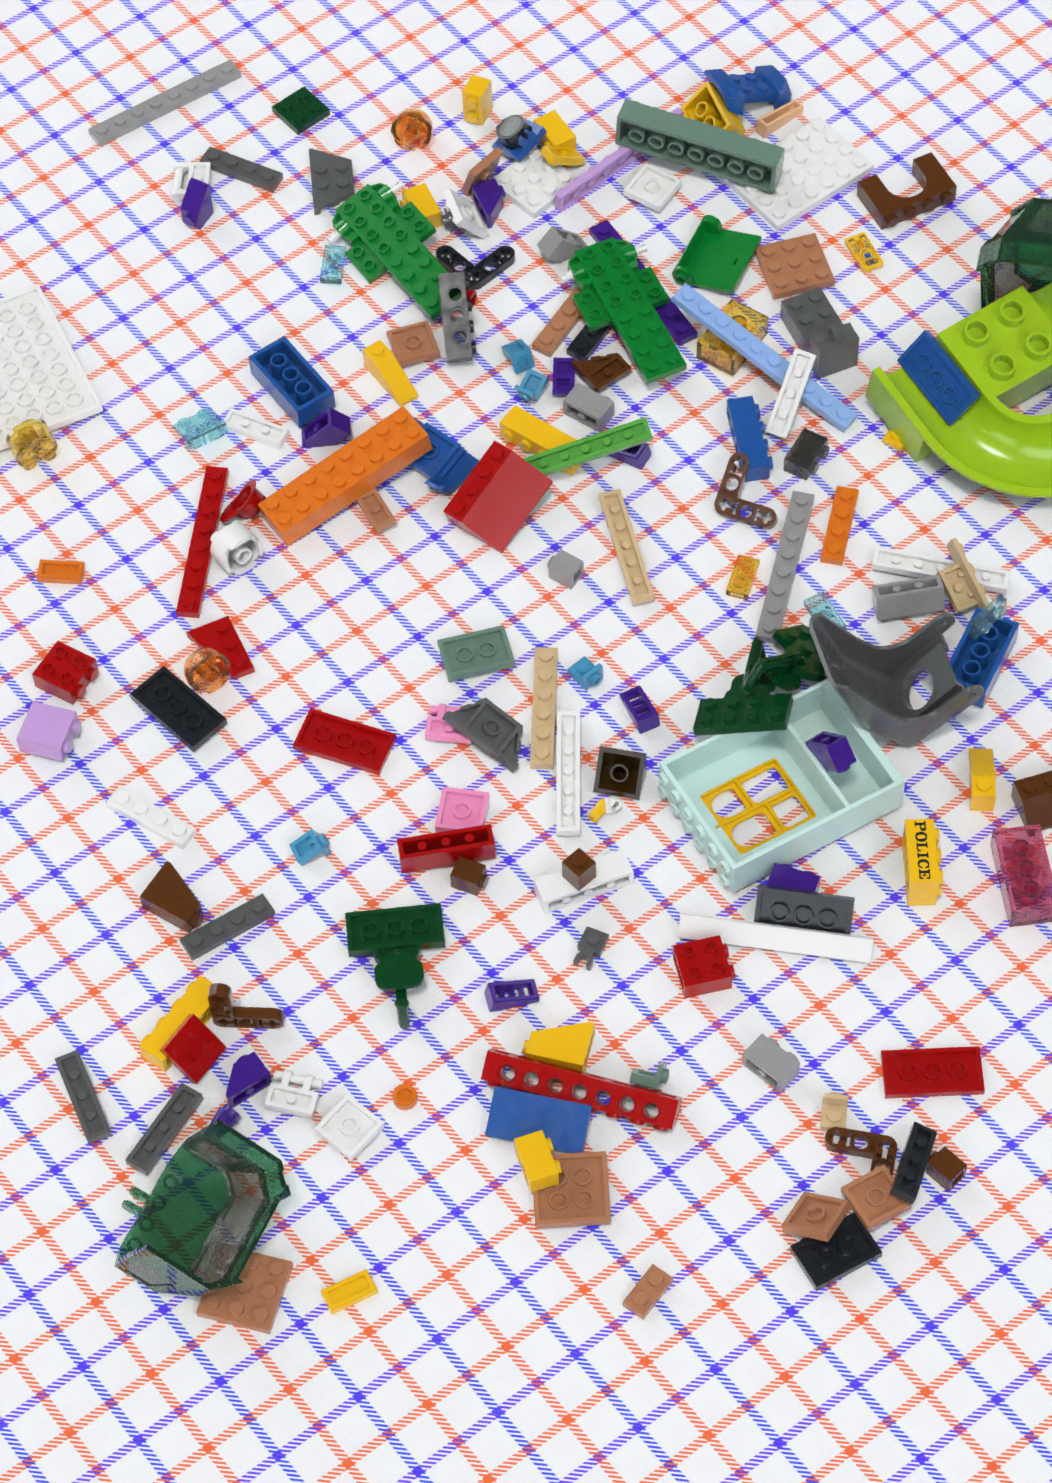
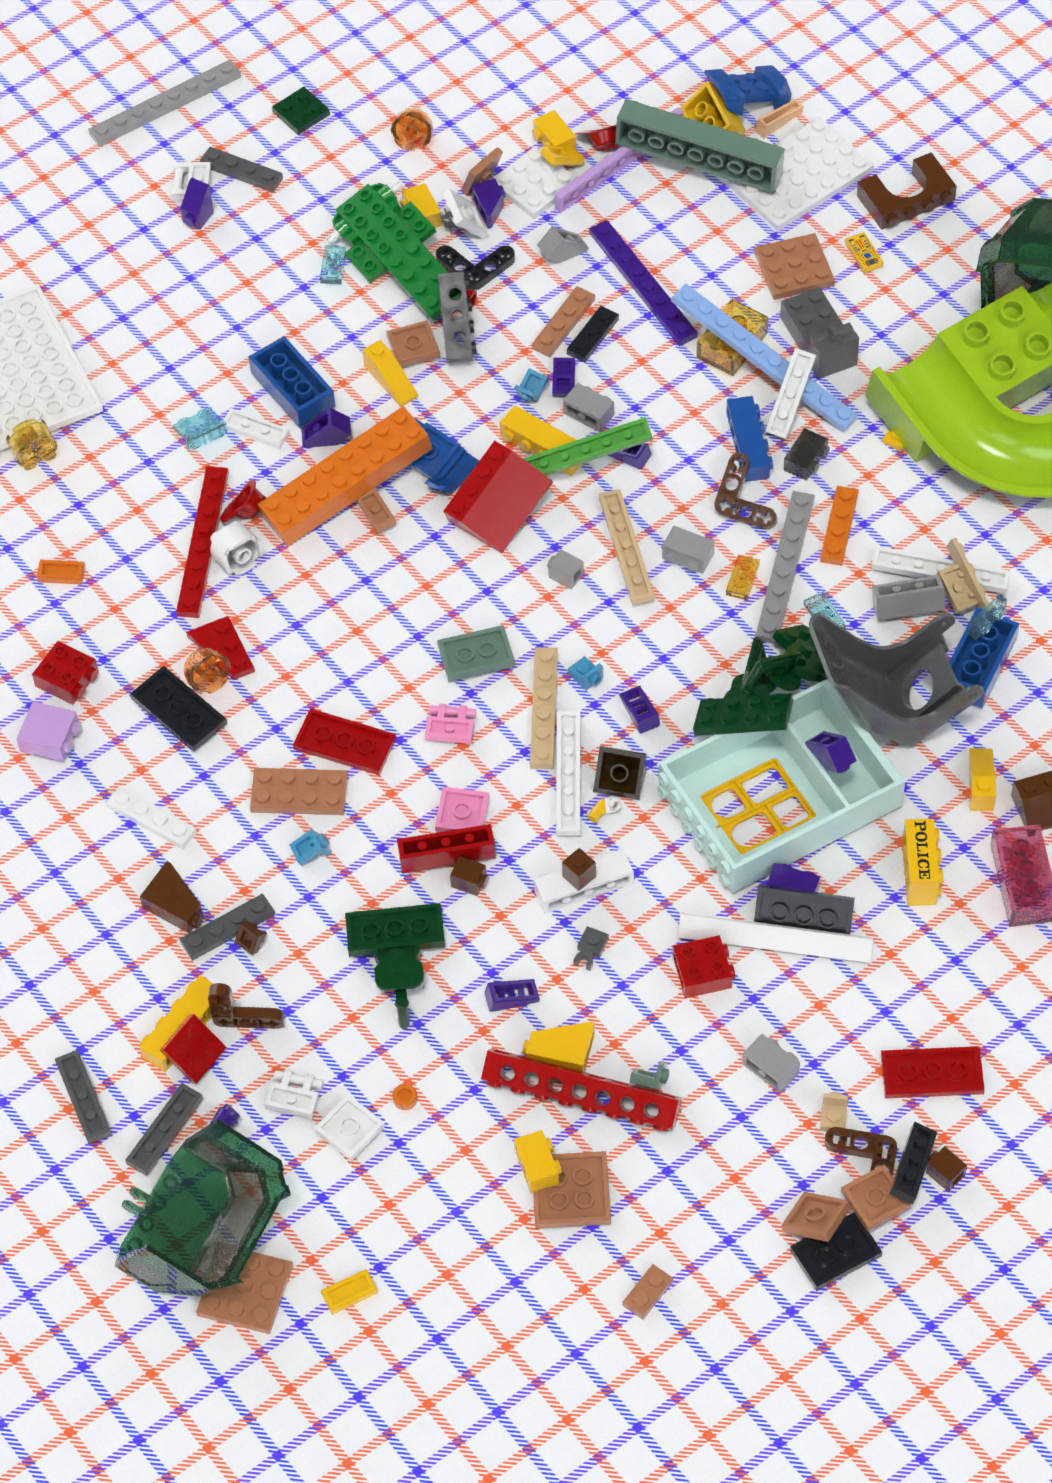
dark purple slope [226,1052,272,1108] -> none
dark grey wing [309,149,355,215] -> none
dark grey wing [442,698,523,773] -> none
yellow brick [462,74,493,126] -> none
blue tile [485,1086,593,1153] -> none
piece [492,114,547,162] -> none
dark azure bracket [501,339,535,374] -> none
green piece [558,237,687,384] -> none
reddish brown wing [571,353,631,393] -> none
white plate [623,163,682,212] -> none
green door [672,215,762,294] -> none
blue tile [897,330,981,426] -> none
none -> reddish brown tile [235,921,267,955]
none -> nougat plate [250,768,348,815]
none -> red piece [575,125,619,151]
none -> light grey brick [662,525,715,574]

